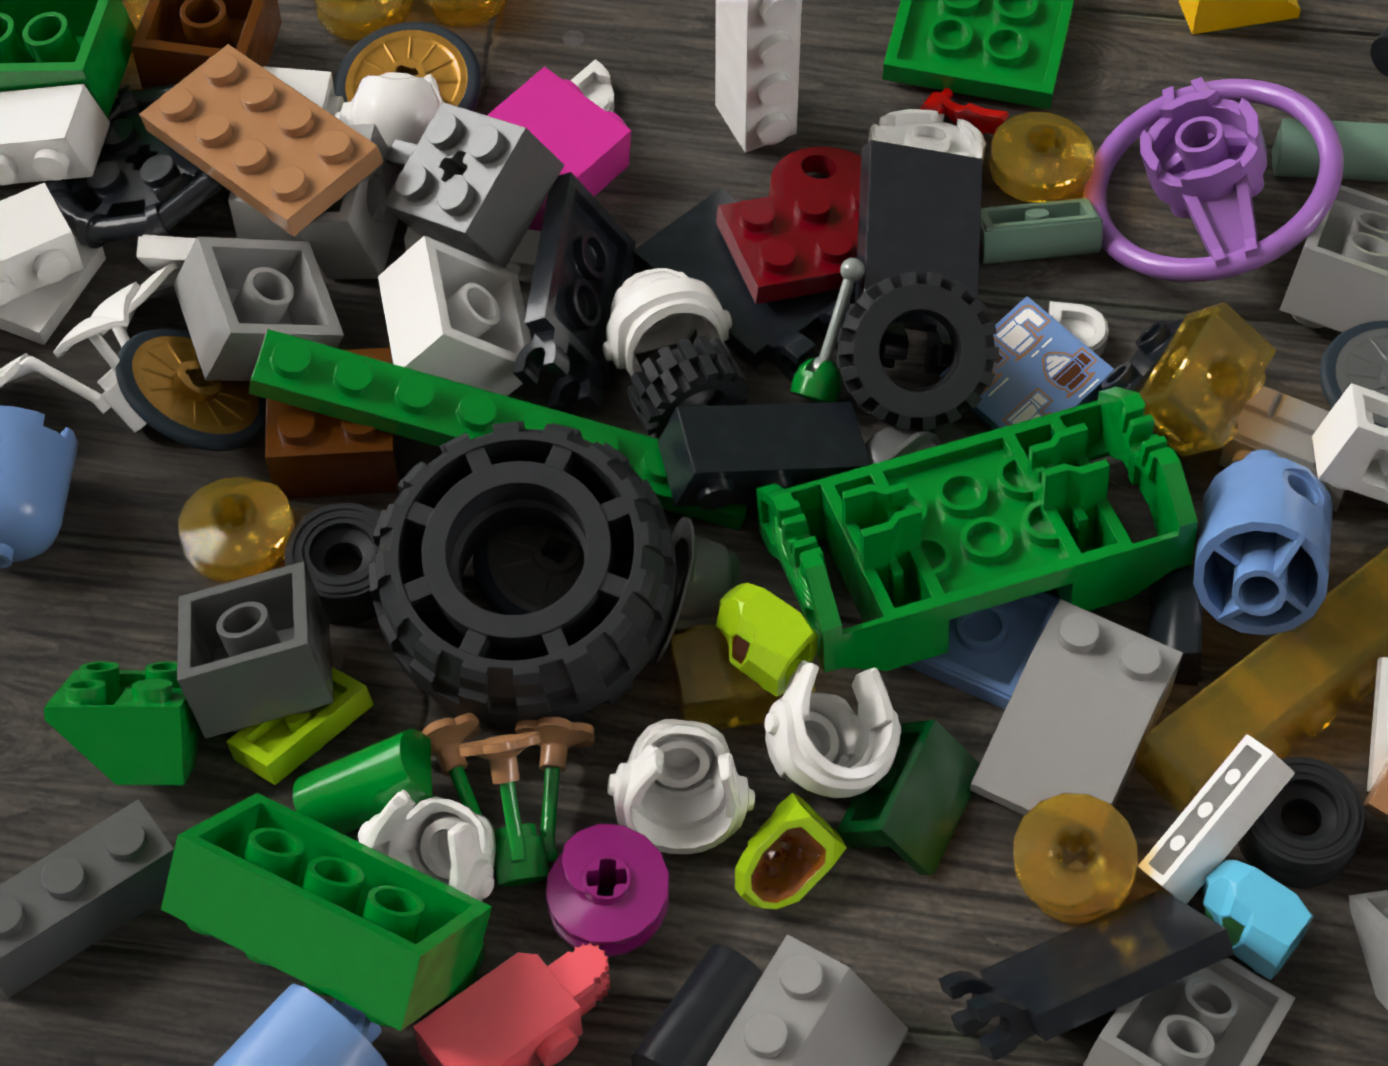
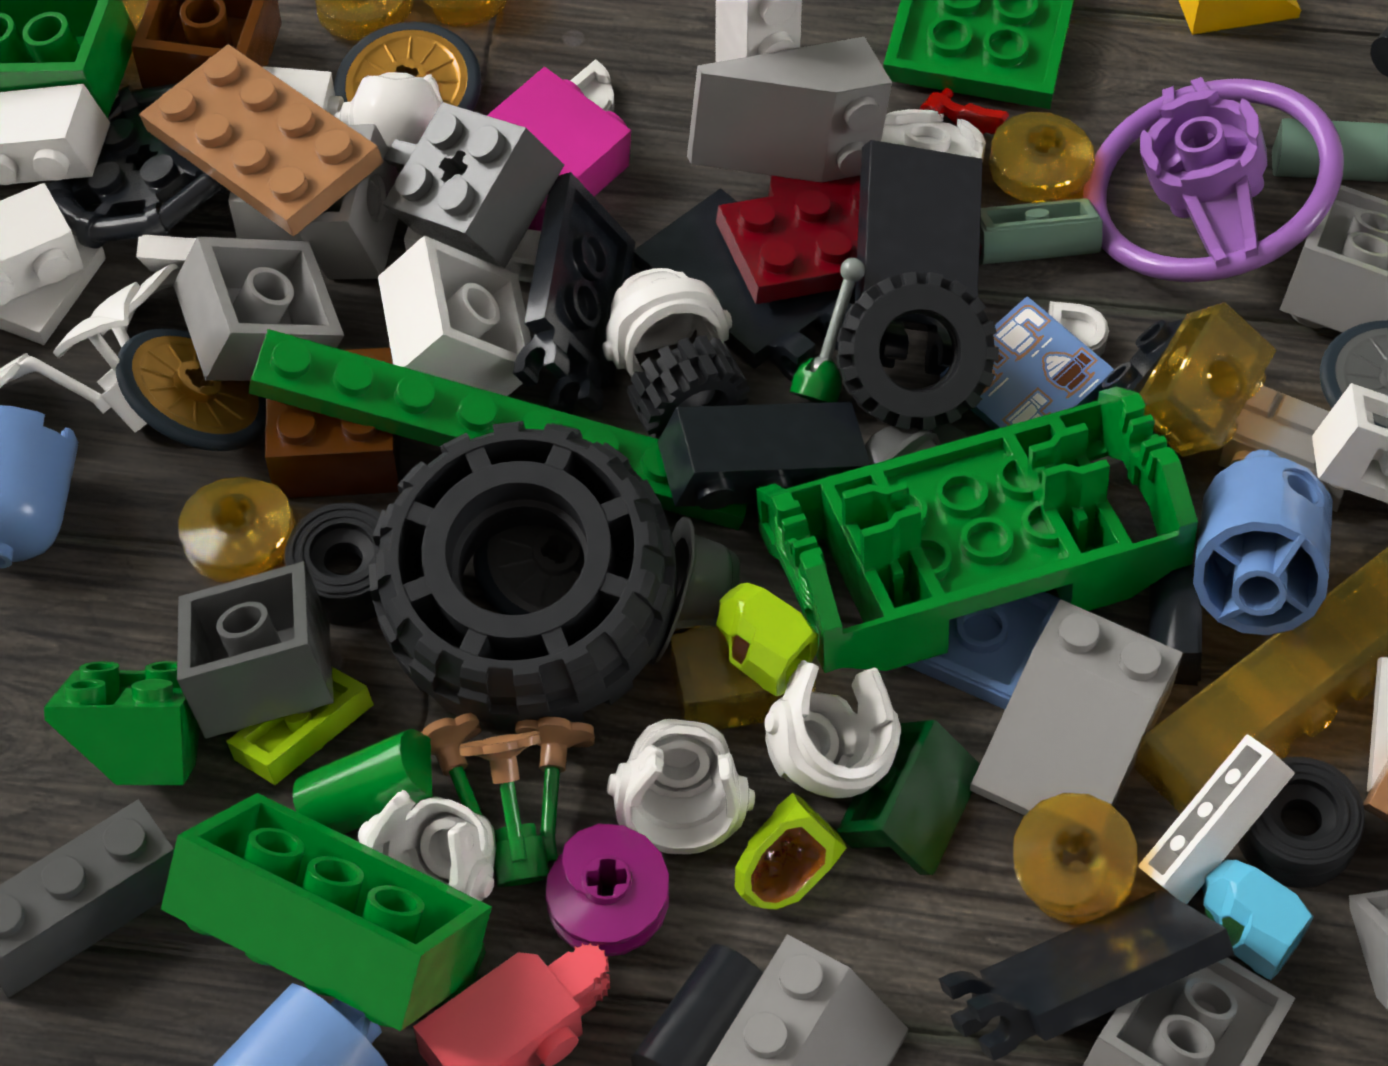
none -> light grey slope [687,37,892,182]

